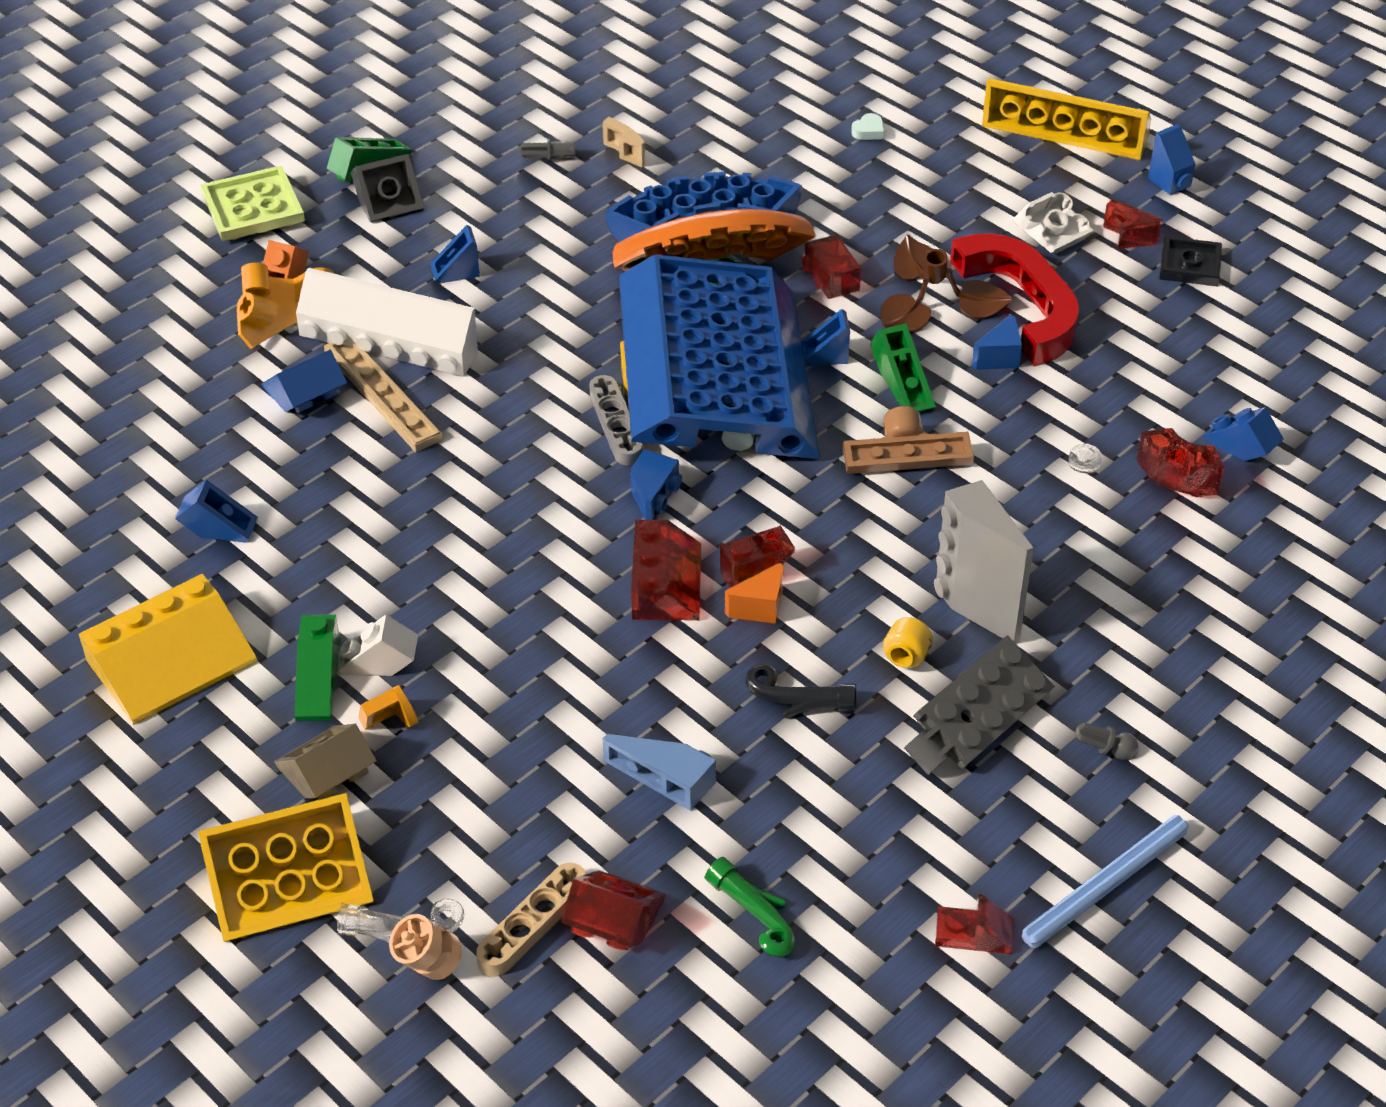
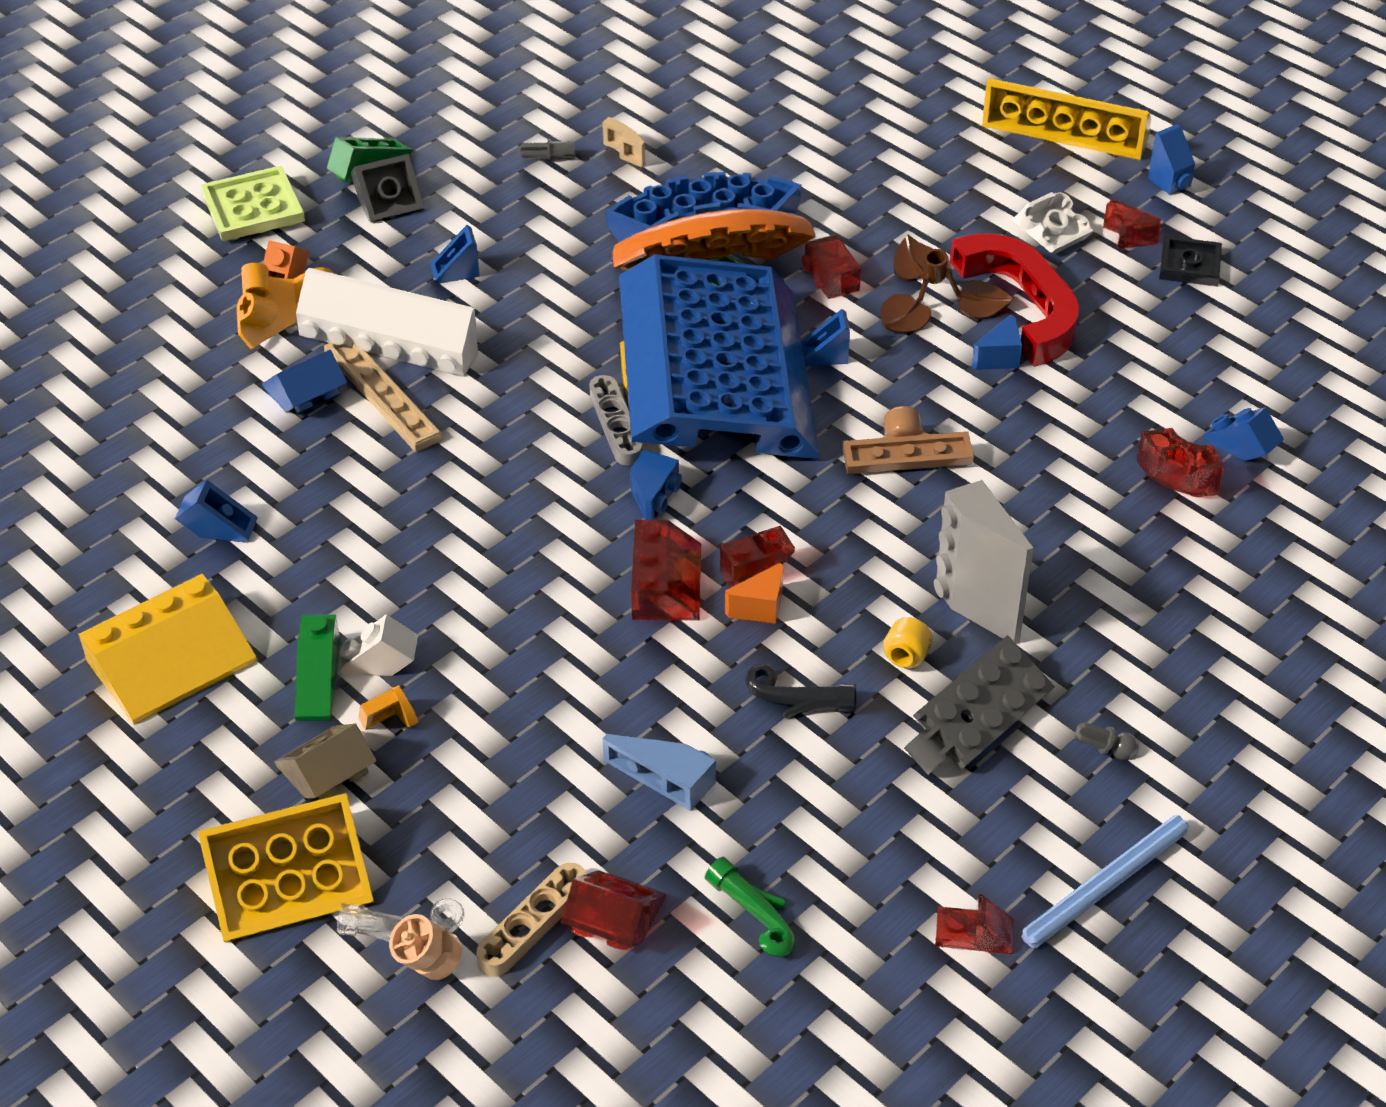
light aqua tile [722,431,754,451] -> none
light aqua tile [851,113,884,140] -> none
green slope [870,323,936,413] -> none
clear tile [1068,444,1101,474] -> none

